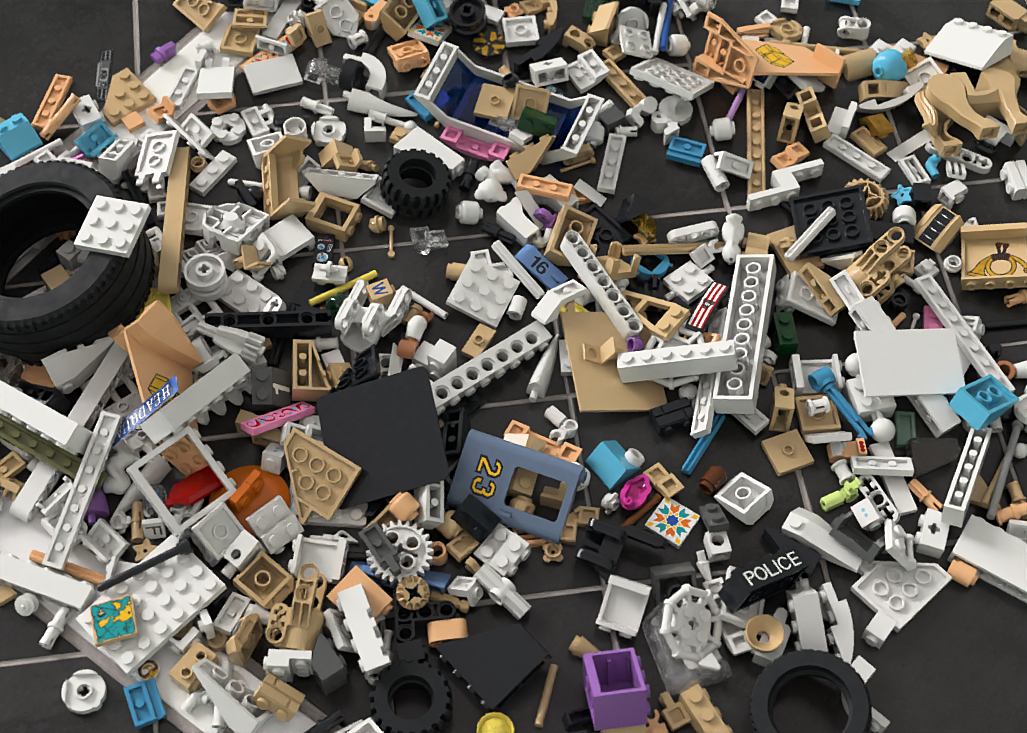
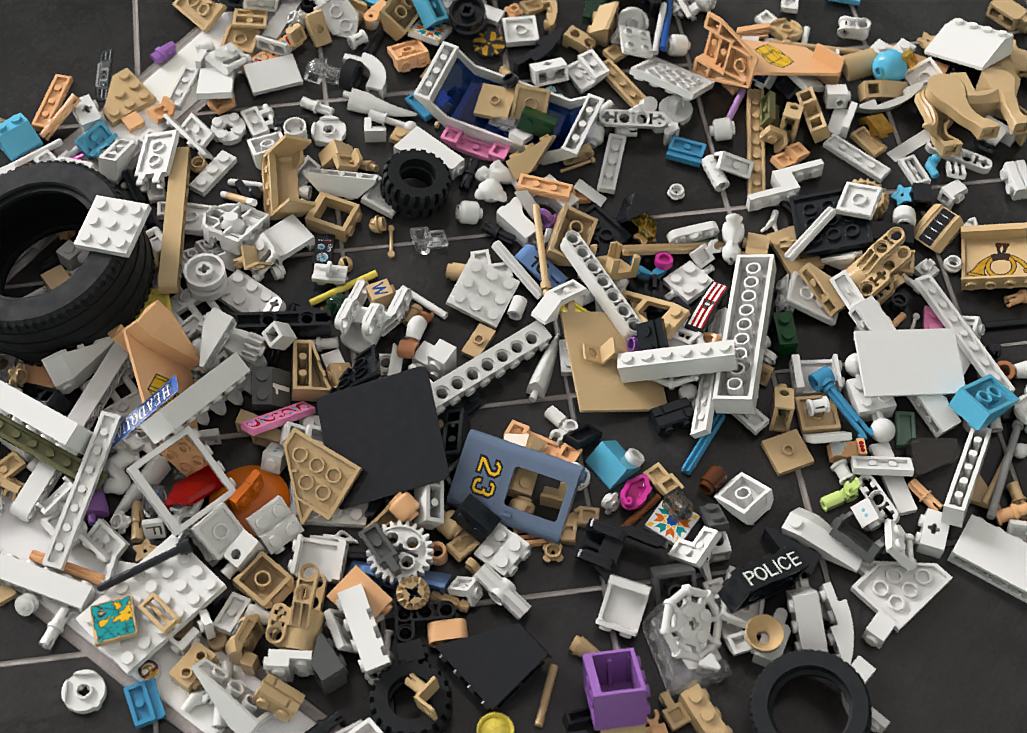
light nougat brick [947,559,979,588] -> none
none -> tan plate [8,363,29,387]
none -> tan tile [138,592,182,636]
none -> white tile [198,428,222,446]
none -> white slope [199,307,237,373]
none -> white plate [205,42,252,76]
none -> bar [220,191,257,206]
none -> tan piece [240,651,261,677]
none -> white brick [262,321,297,350]
none -> tan bracket [405,673,440,720]
none -> tan bar [532,204,552,296]
none -> black tile [562,424,603,450]
none -> white beam [599,109,668,129]
none -> black plate [635,318,669,351]
none -> dark pink tile [654,252,673,270]
none -> clear smoke window [662,485,694,524]
none -> white plate [667,184,685,200]
none -> white plate [668,526,722,568]
none -> tan bracket [759,125,788,154]
none -> olive panel [760,91,779,129]
none -> white bar [760,210,779,233]
none -> white brick [823,84,851,109]
none -> white plate [835,182,883,220]

